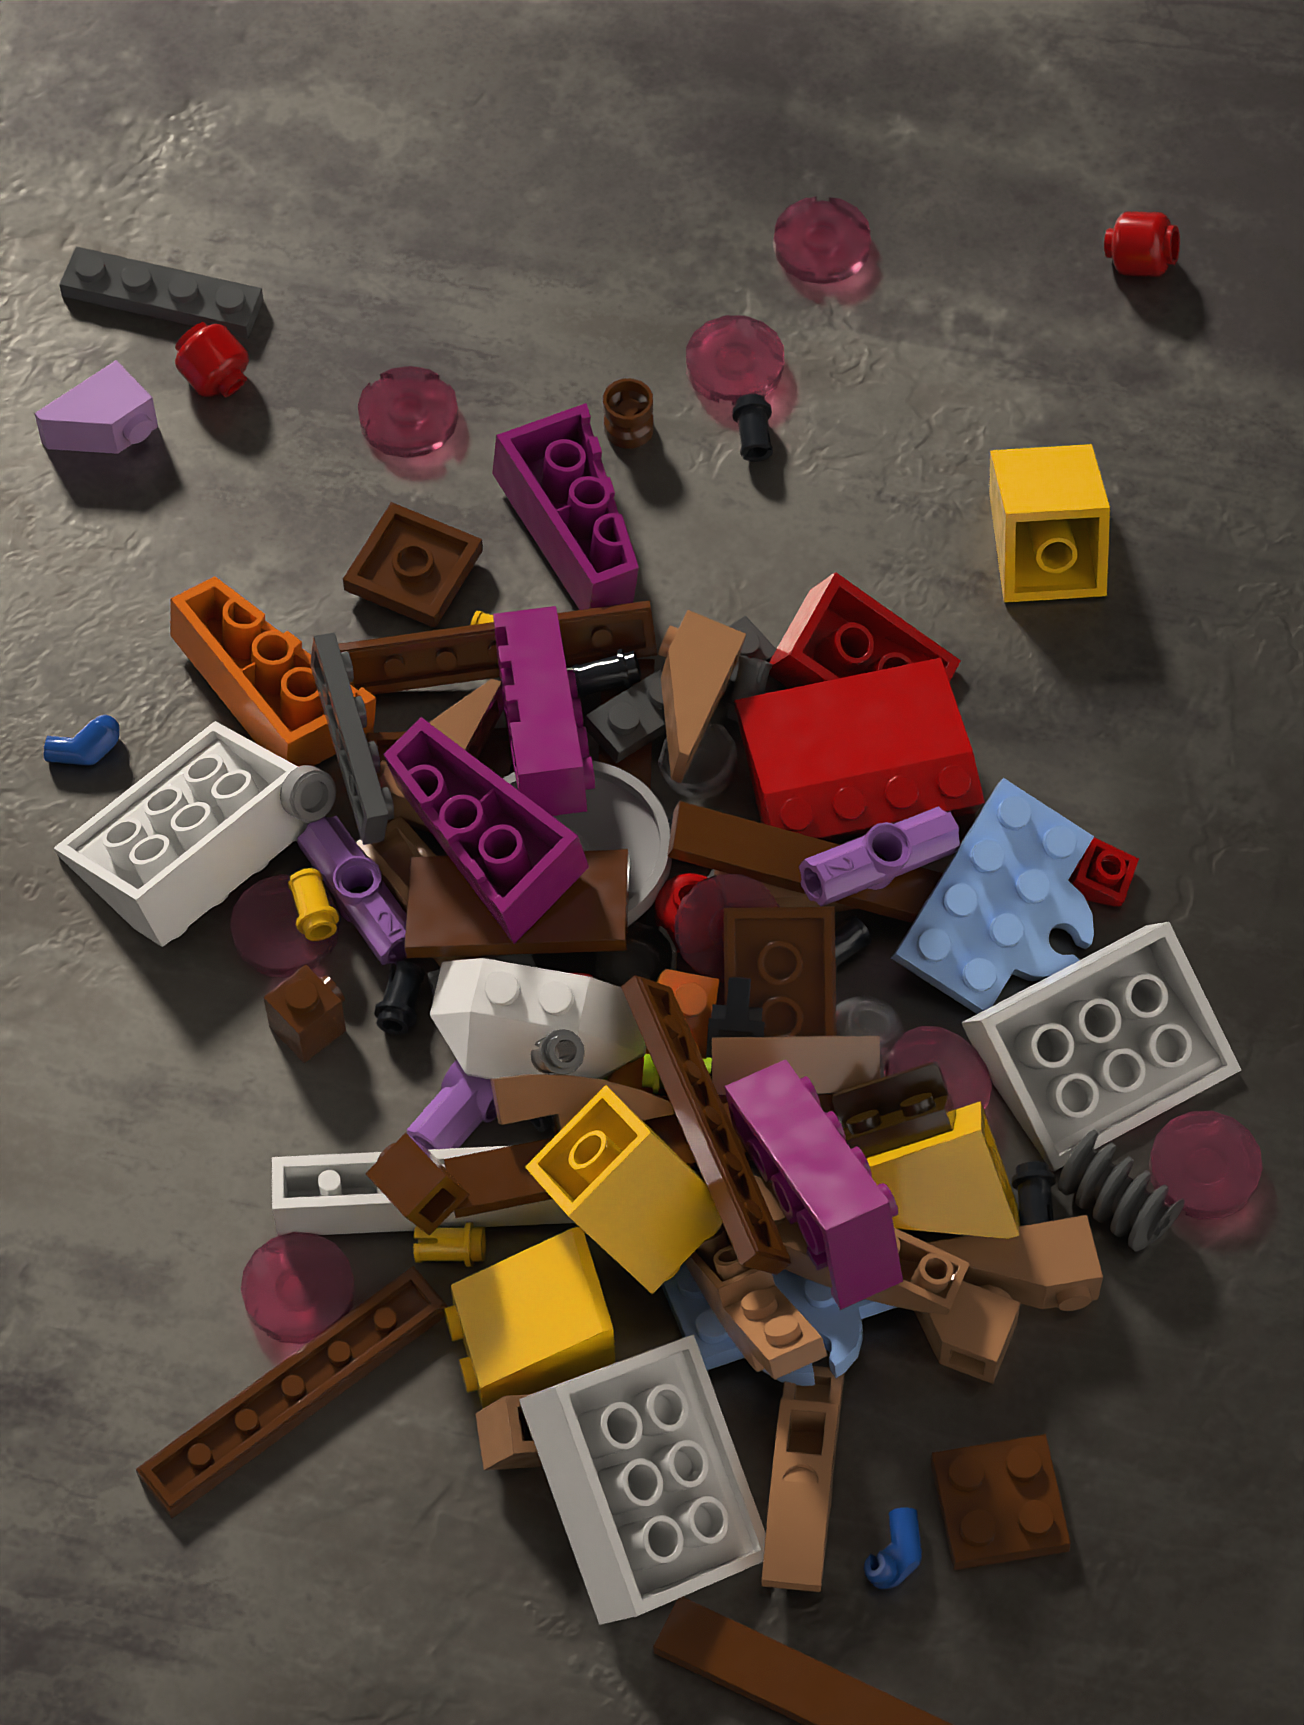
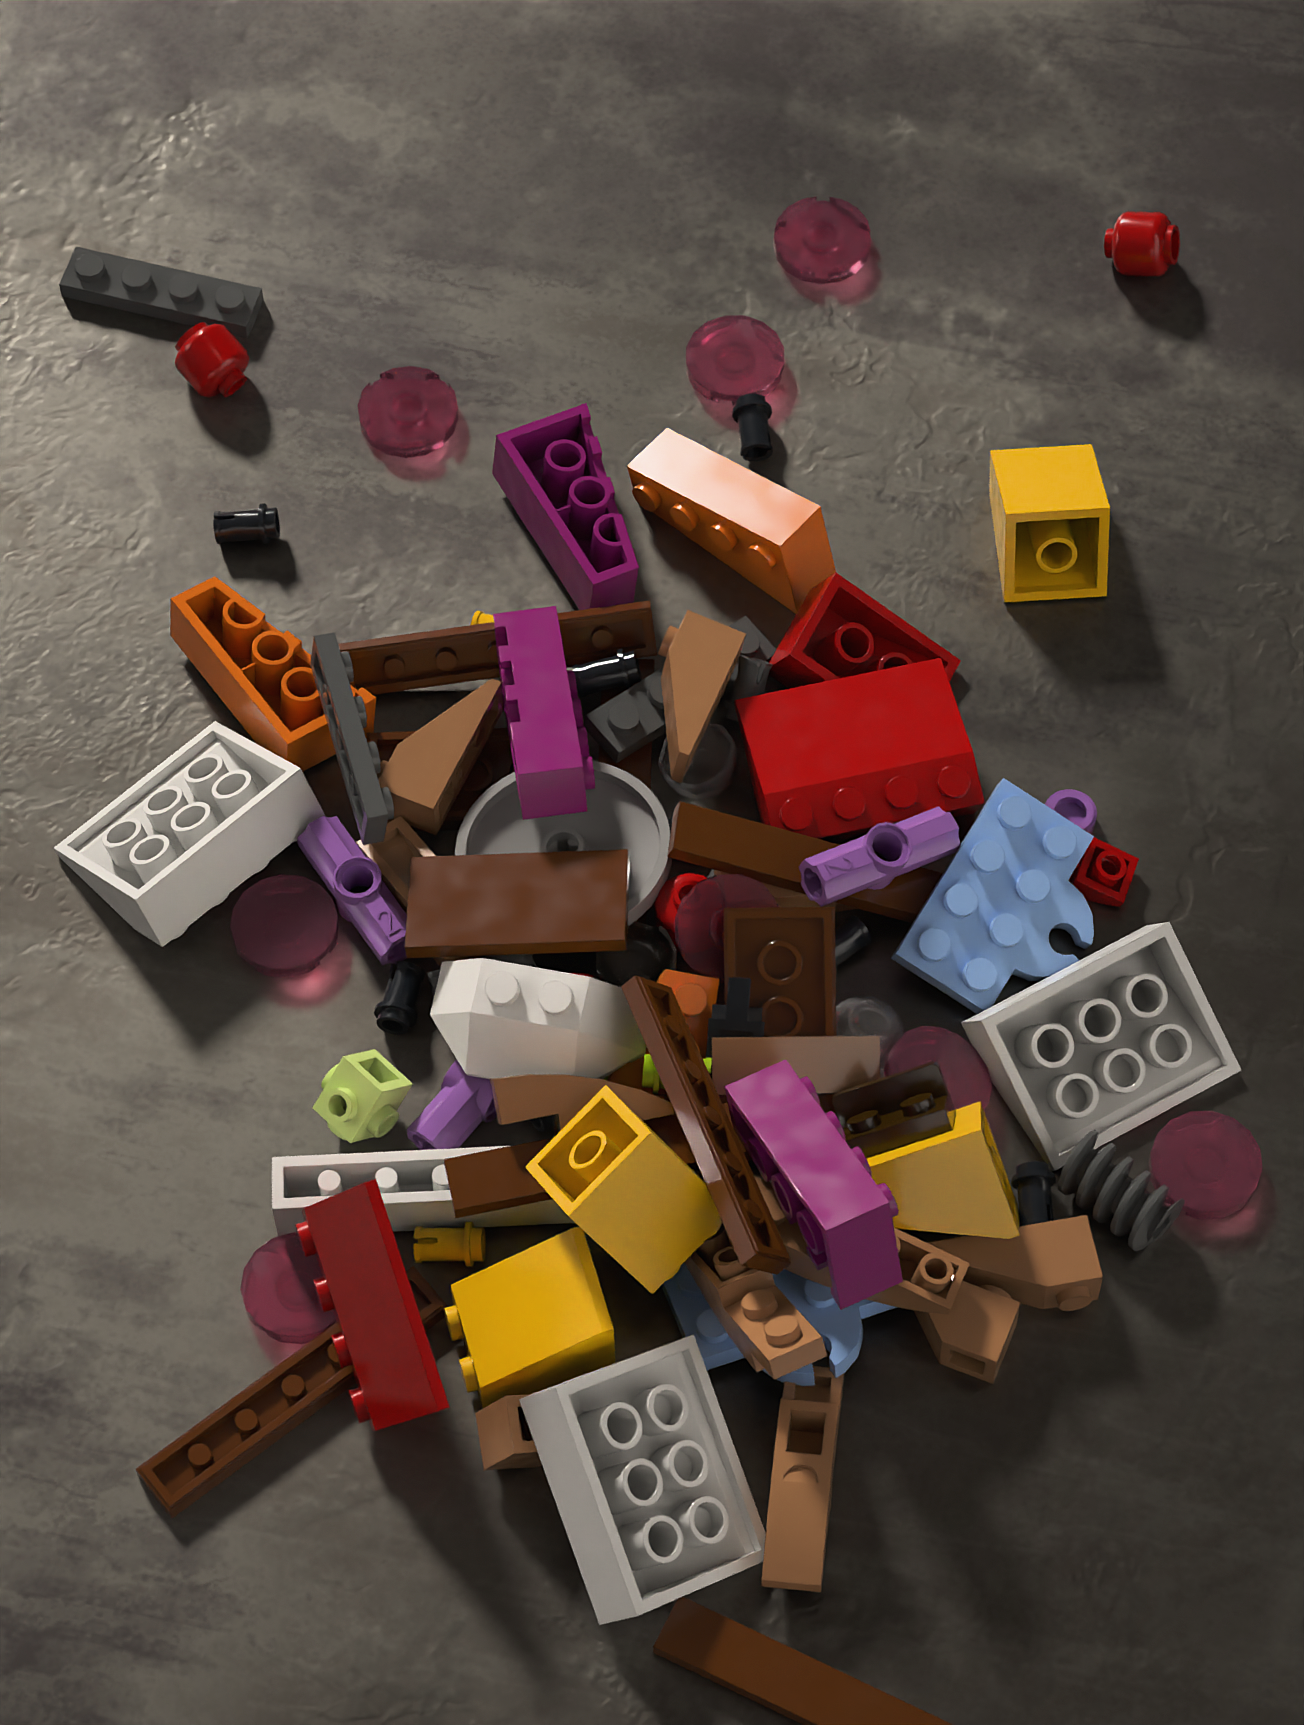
lavender slope [34,360,158,454] -> none
blue arm [44,715,120,766] -> none
reddish brown brick [263,965,346,1063] -> none
light grey tile [280,765,336,822] -> none
yellow pin [288,868,339,941] -> none
reddish brown plate [343,502,483,628] -> none
reddish brown brick [365,1133,470,1236] -> none
magenta wedge [383,717,589,944] -> none
dark grey pin [530,1029,585,1075] -> none
reddish brown wheel [603,378,654,449] -> none
blue arm [863,1507,922,1589] -> none
reddish brown plate [931,1434,1071,1570] -> none
none -> black pin [213,503,280,544]
none -> red slope [295,1179,450,1431]
none -> yellowish green brick [312,1049,413,1143]
none -> orange wedge [627,428,836,614]
none -> medium lavender tile [1045,789,1097,834]

